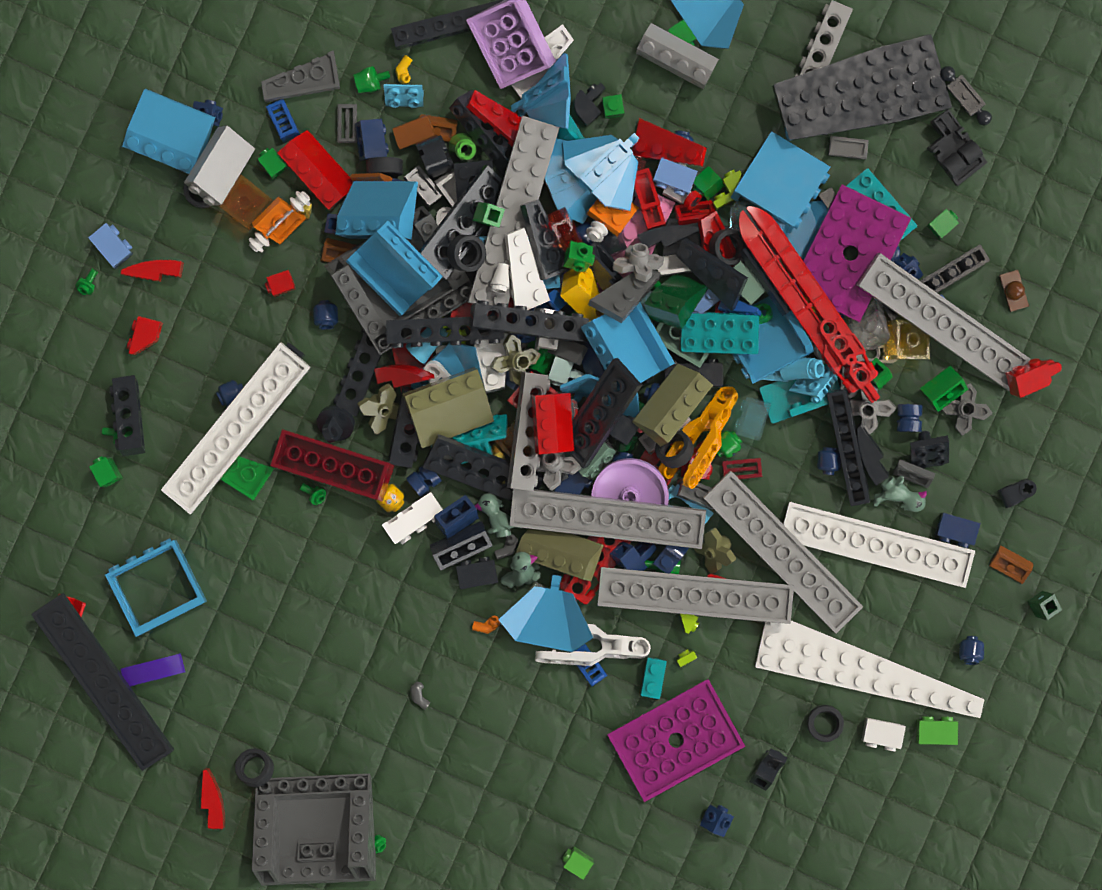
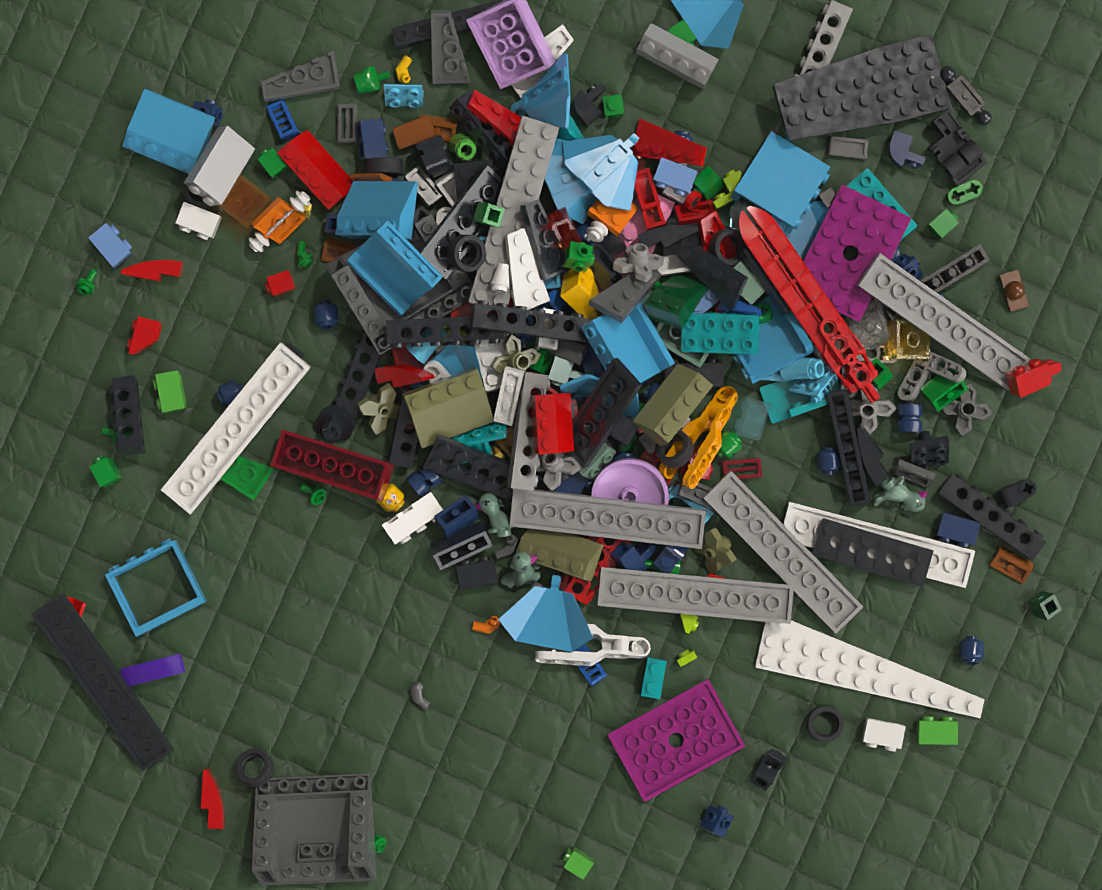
none -> bright green brick [153,370,187,413]
none -> white brick [176,202,222,240]
none -> green plate [297,241,314,269]
none -> dark grey wing [431,10,471,84]
none -> white plate [493,366,525,426]
none -> black plate [812,518,934,587]
none -> dark blue brick [888,131,926,168]
none -> light grey beam [898,350,966,403]
none -> black brick [937,474,1046,561]
none -> beam [947,180,983,206]

